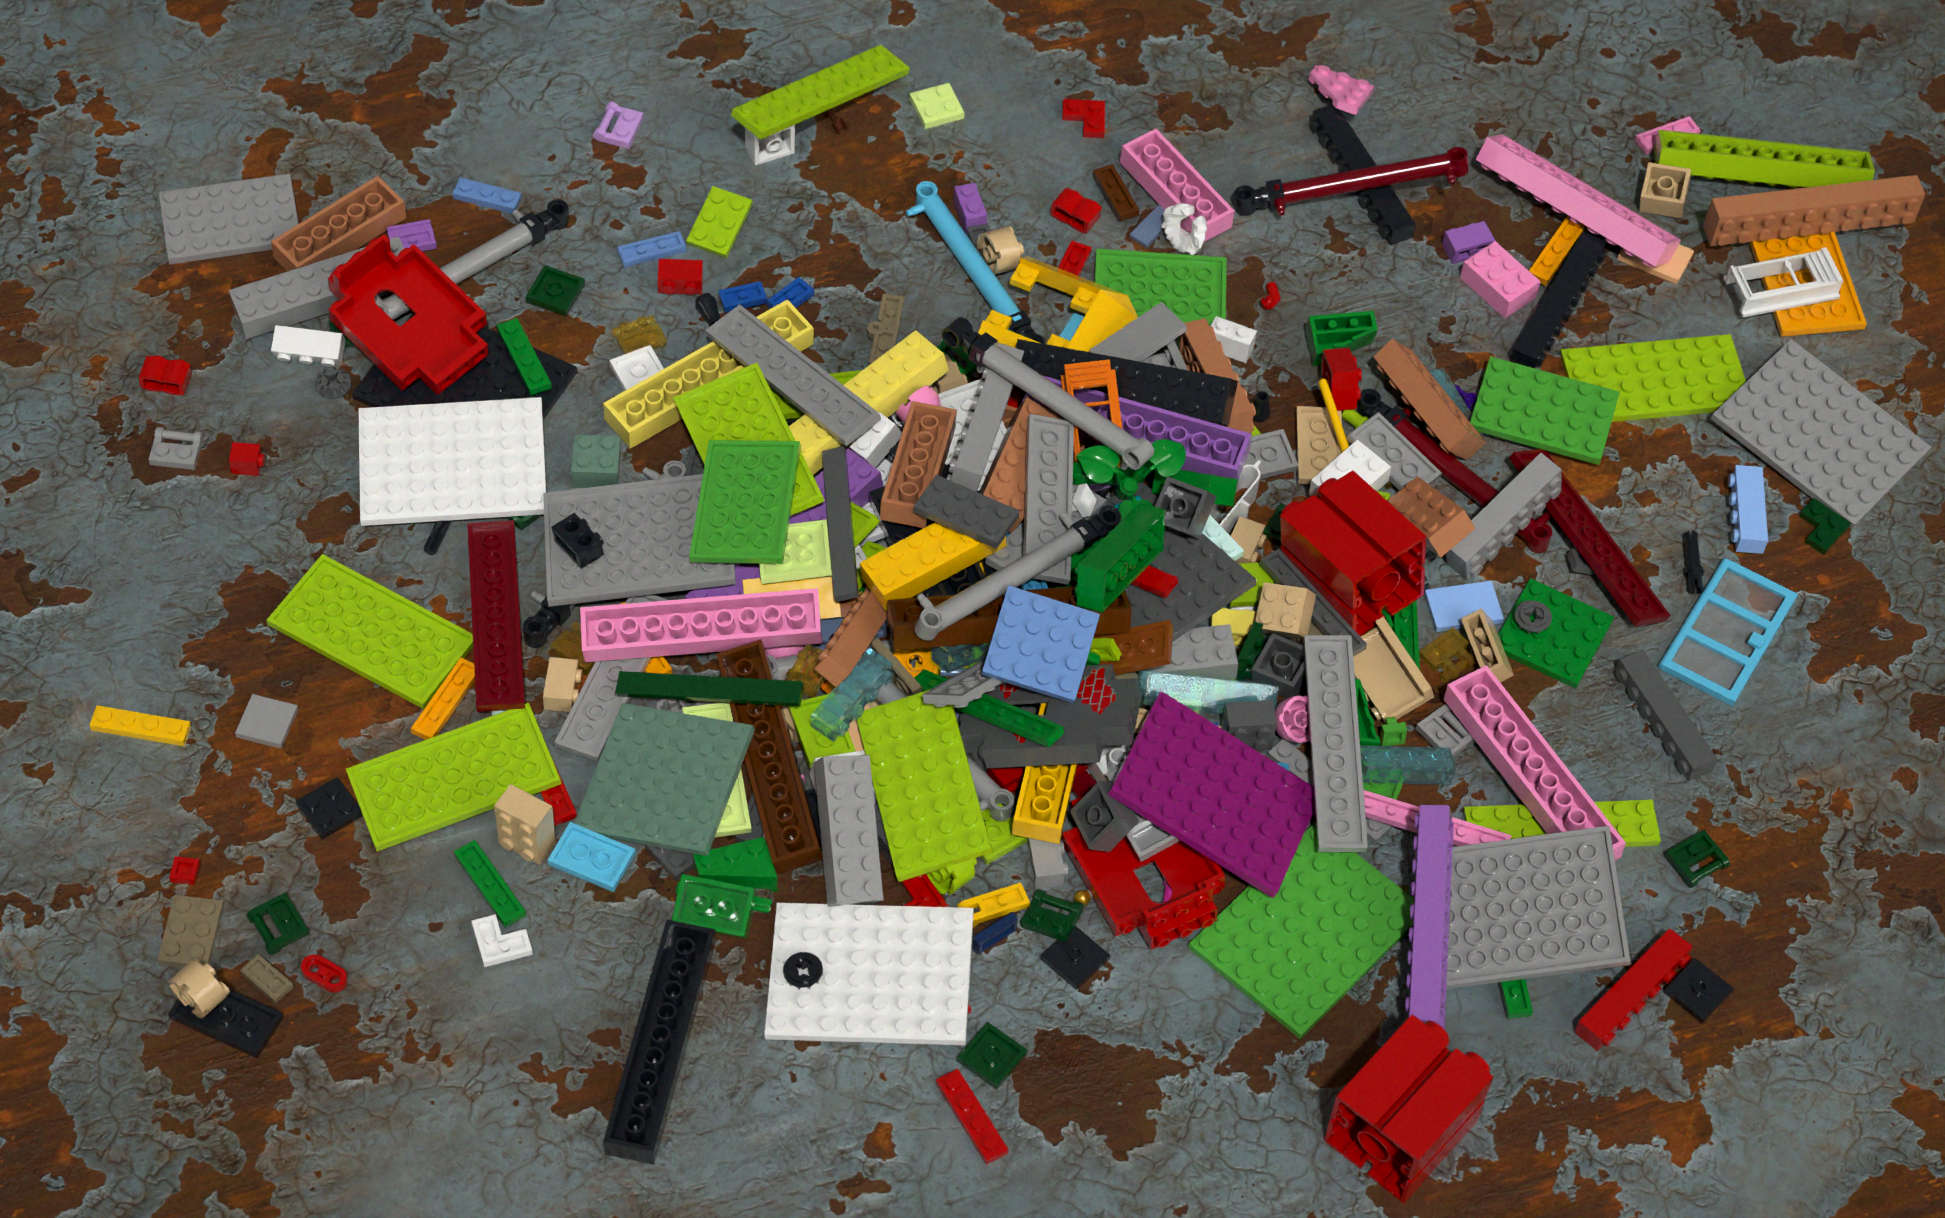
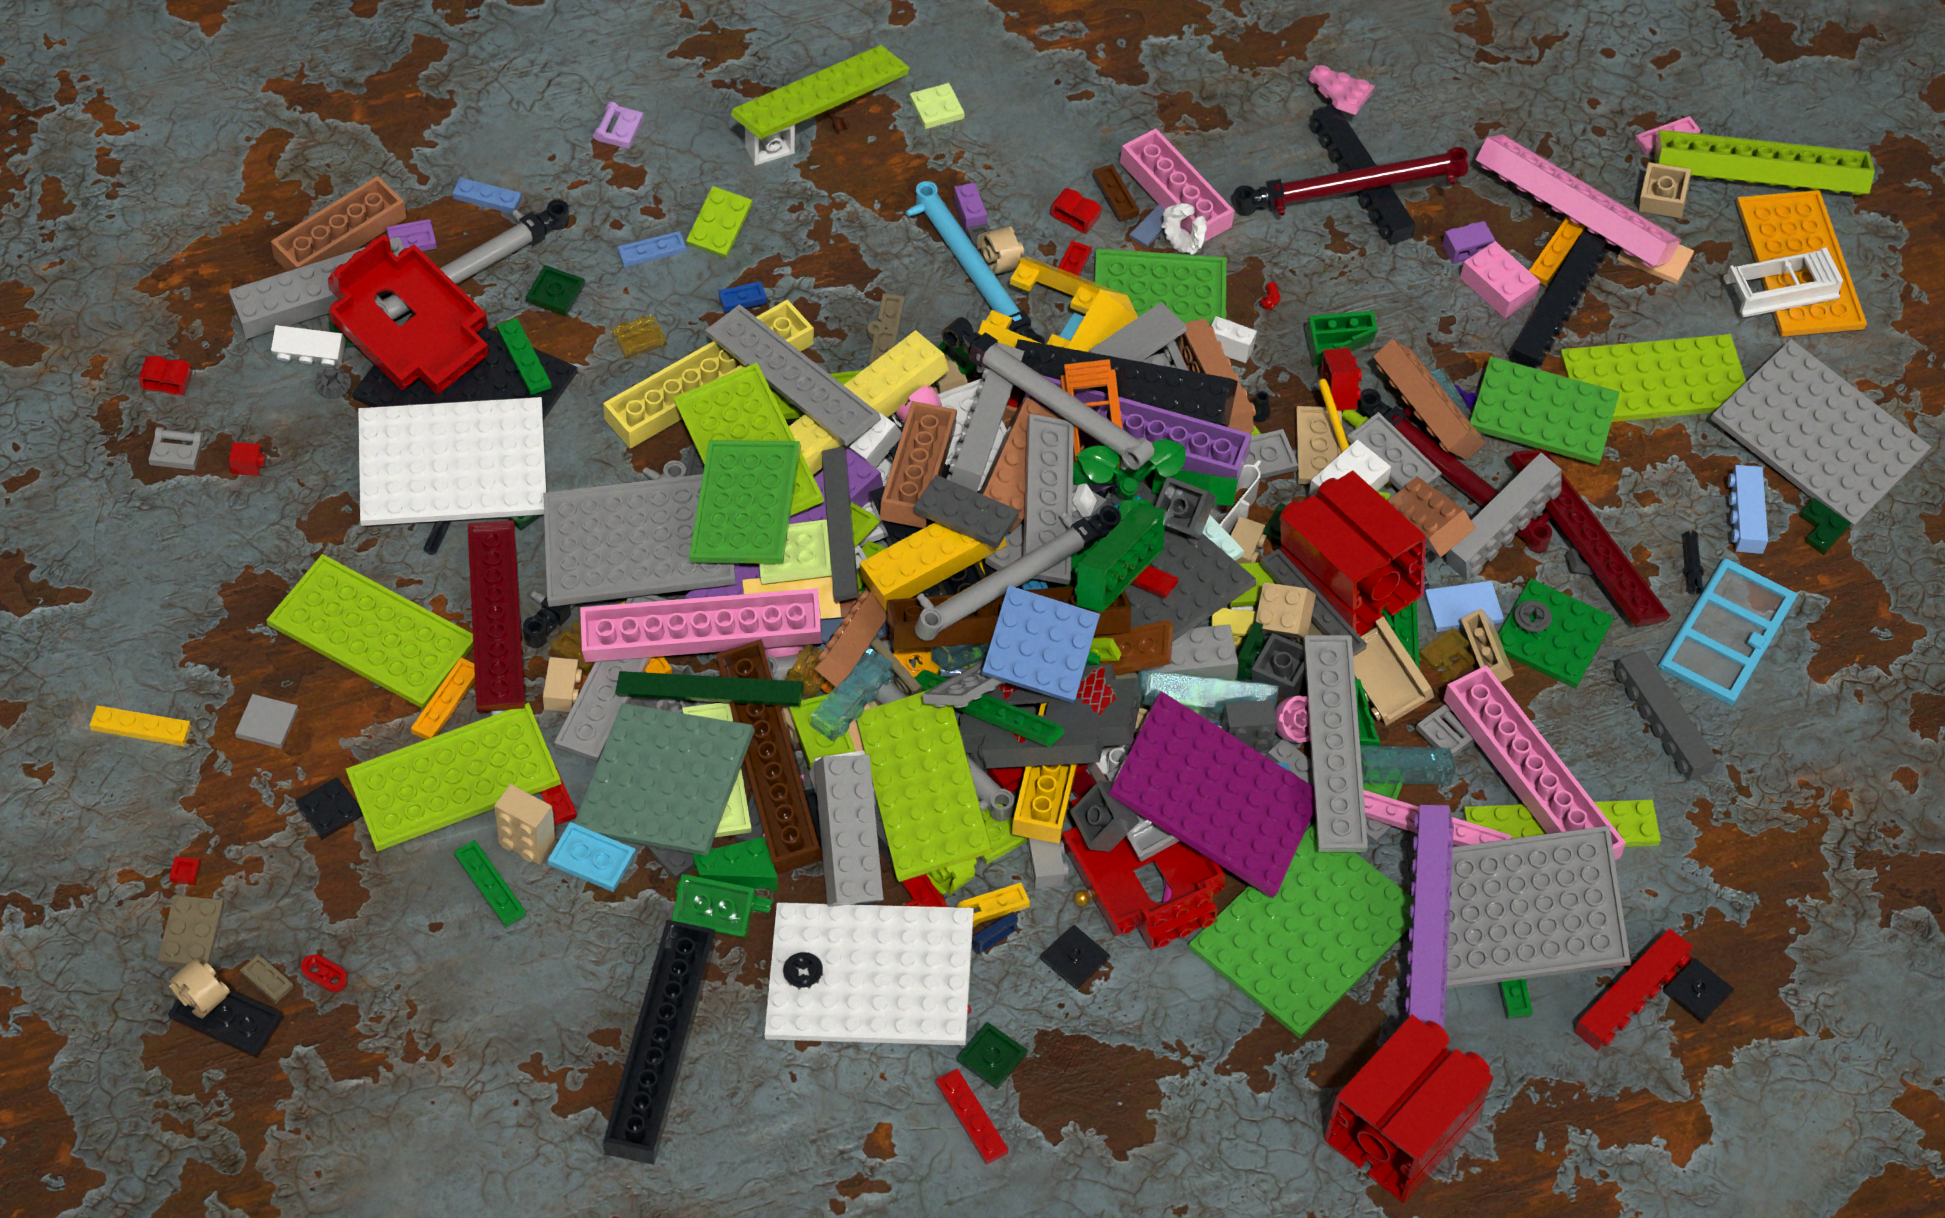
light grey plate [159,174,298,265] -> none
dark green plate [246,892,309,955] -> none
white plate [471,914,533,967] -> none
black brick [551,513,604,569] -> none
sand green brick [571,435,621,488] -> none
white plate [609,345,664,391] -> none
red brick [657,259,703,295] -> none
black cone [695,293,721,326] -> none
blue plate [767,277,814,309] -> none
dark green plate [1021,889,1084,942] -> none
red plate [1062,99,1105,138] -> none
bright green tile [1380,716,1407,747] -> none
dark green plate [1665,830,1730,888] -> none
nougat brick [1703,175,1925,246] -> none

